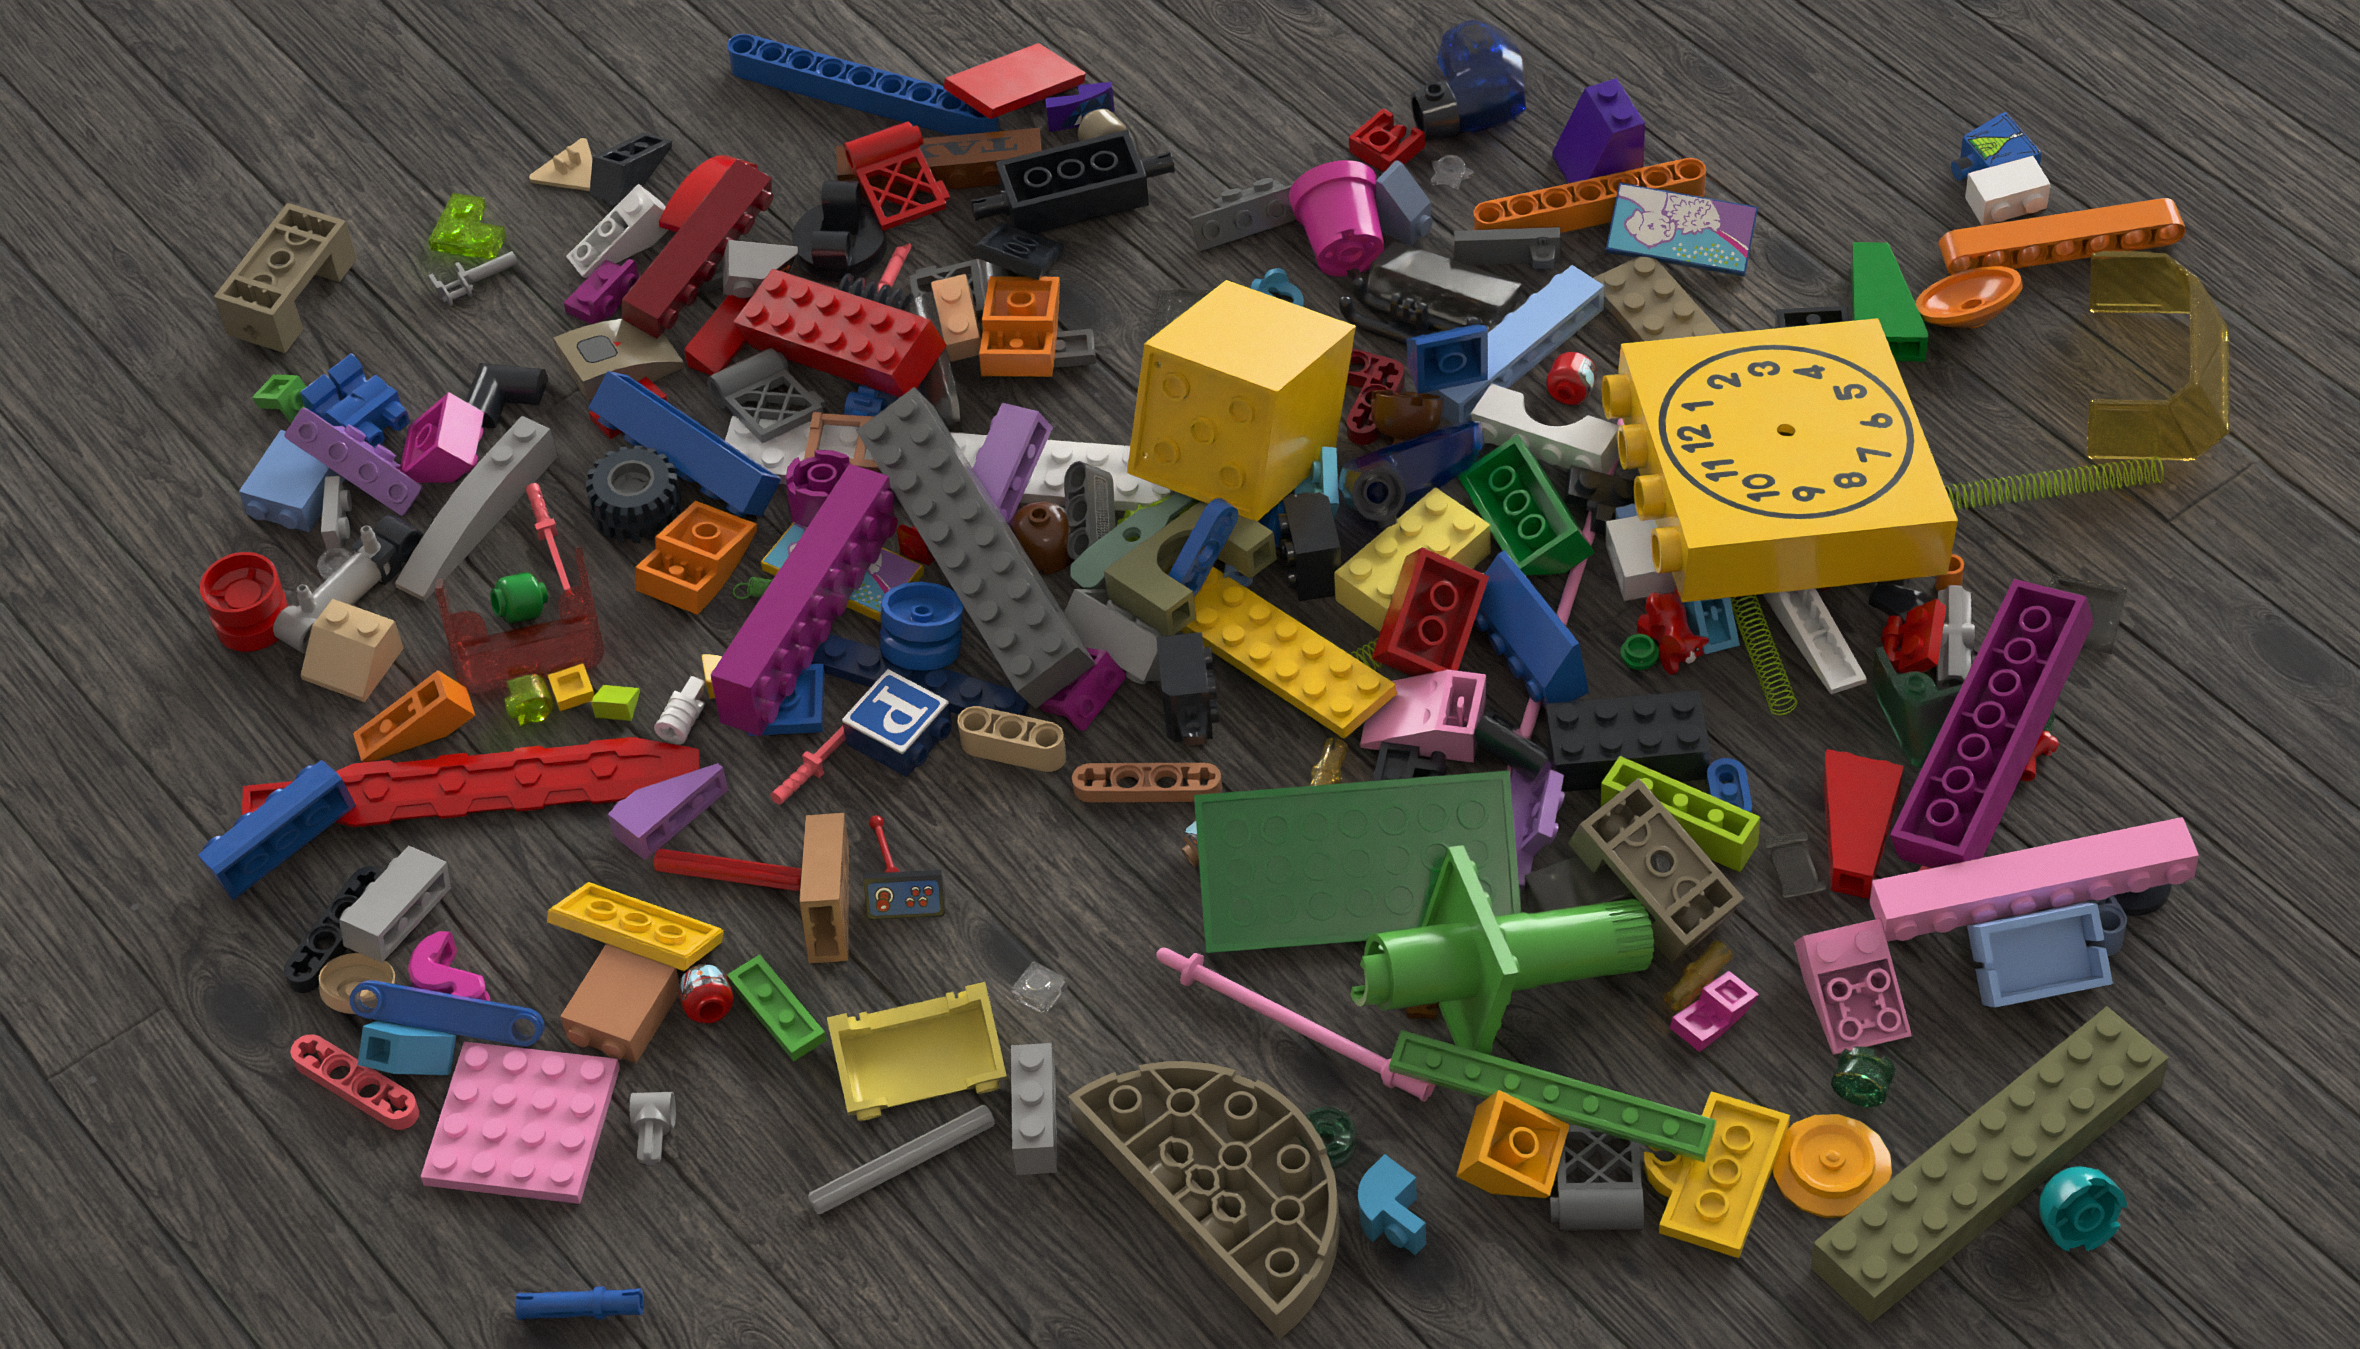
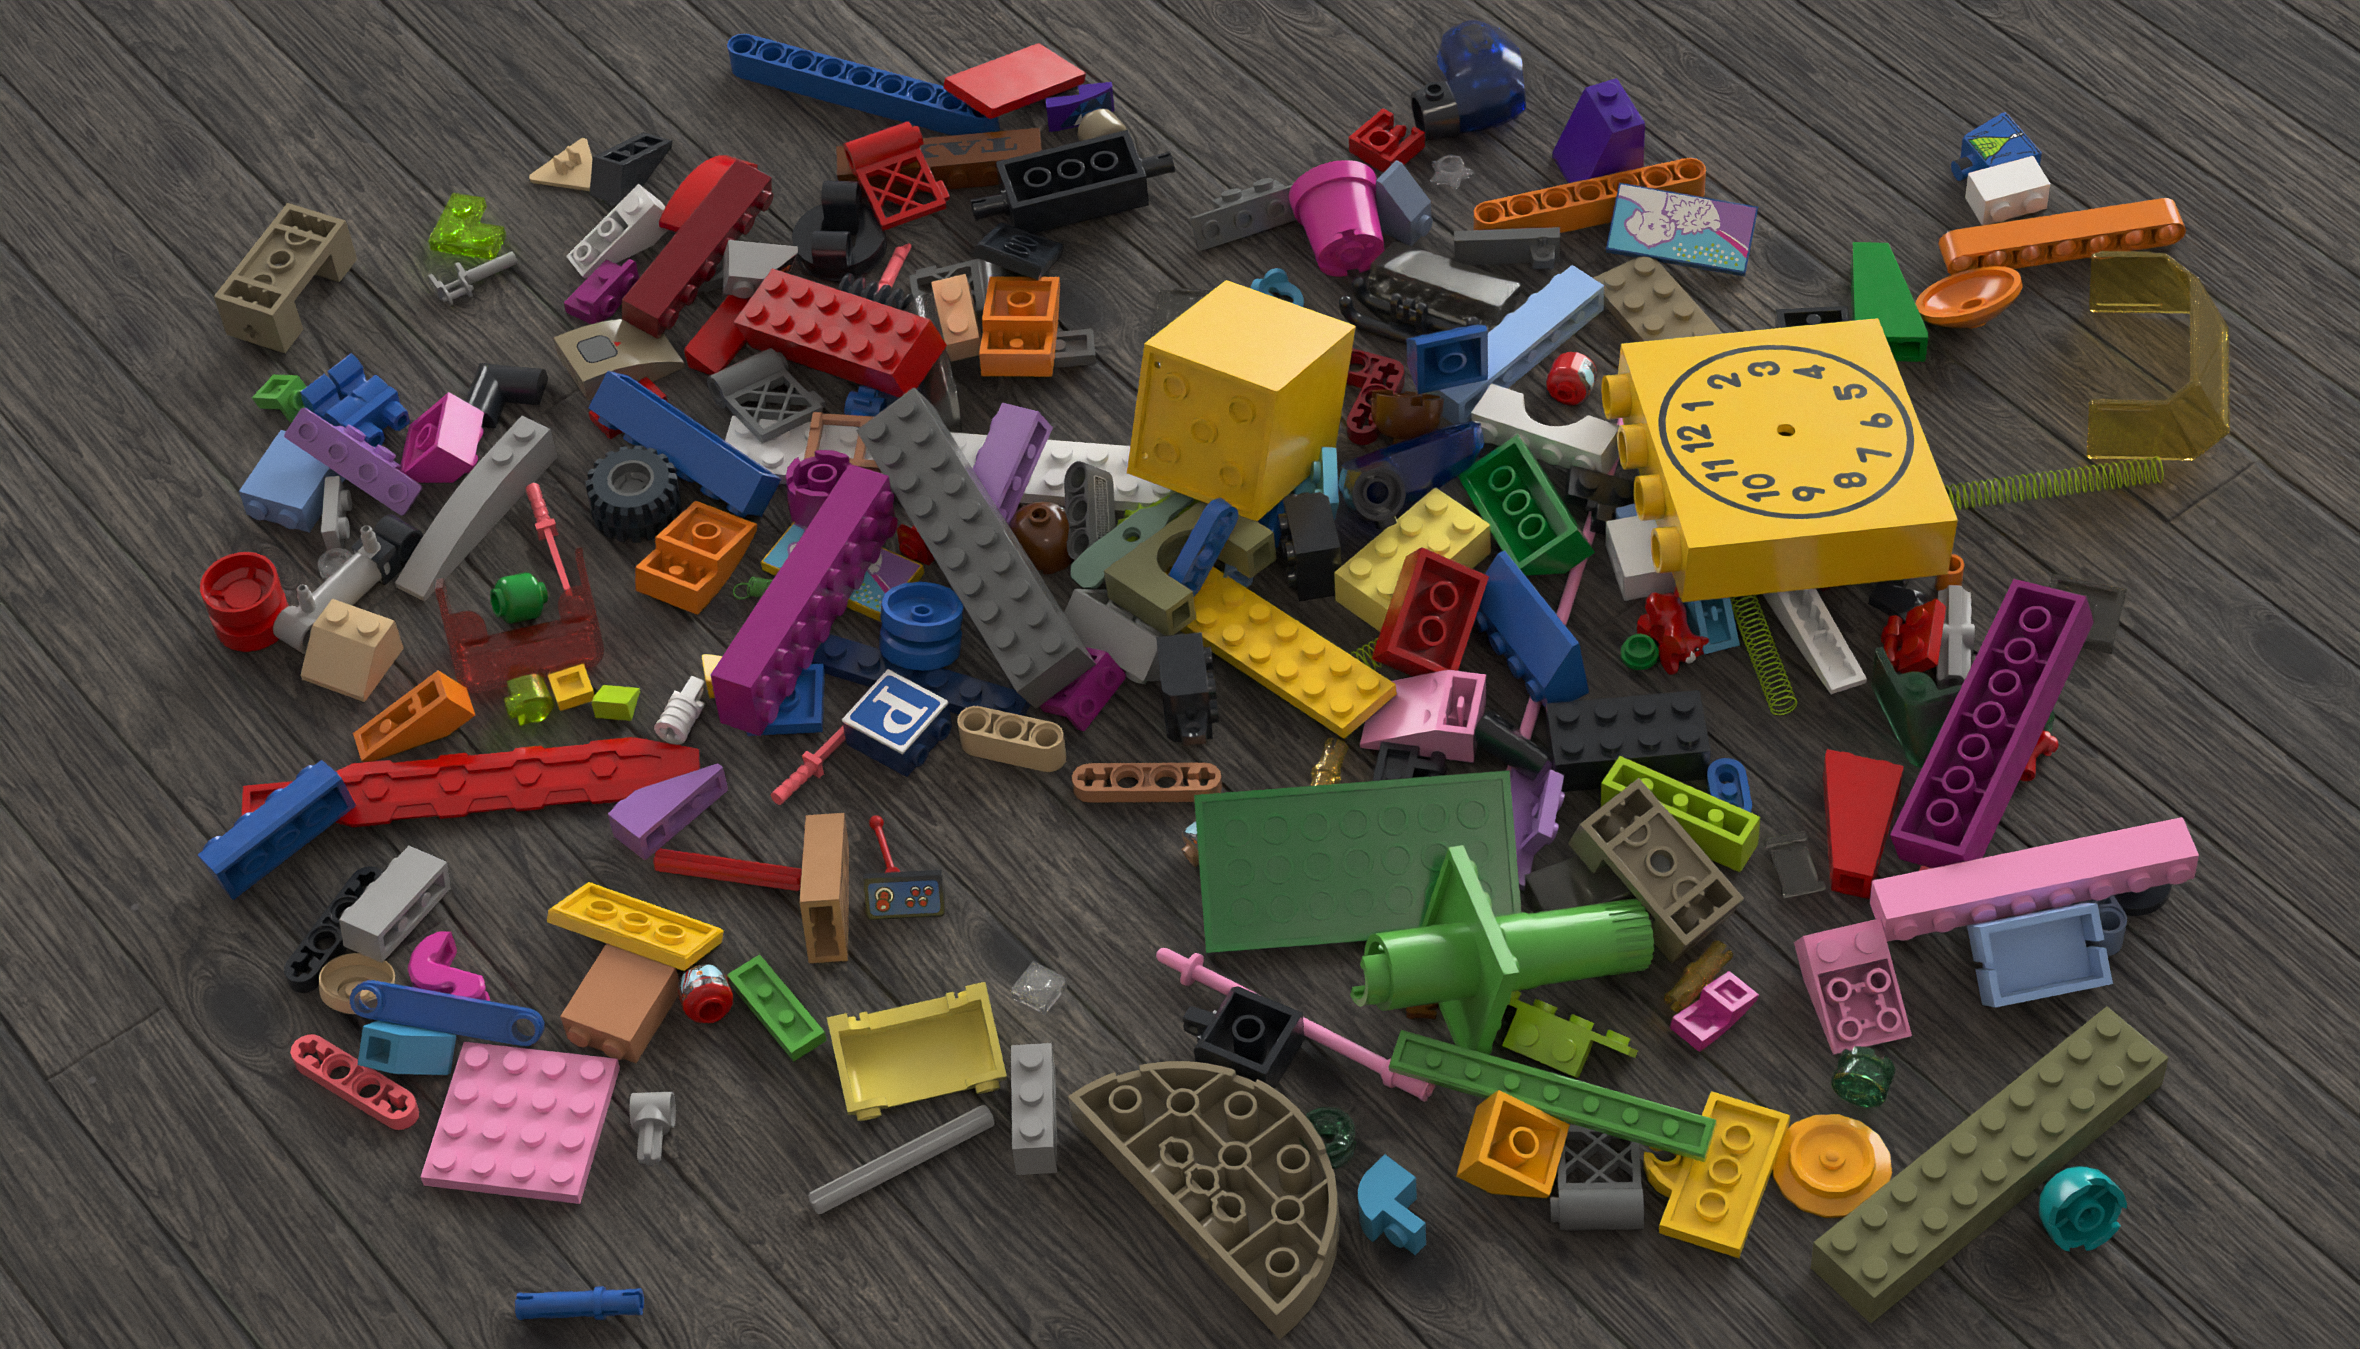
none -> black hinge [1183,986,1305,1089]
none -> lime bracket [1502,991,1638,1078]

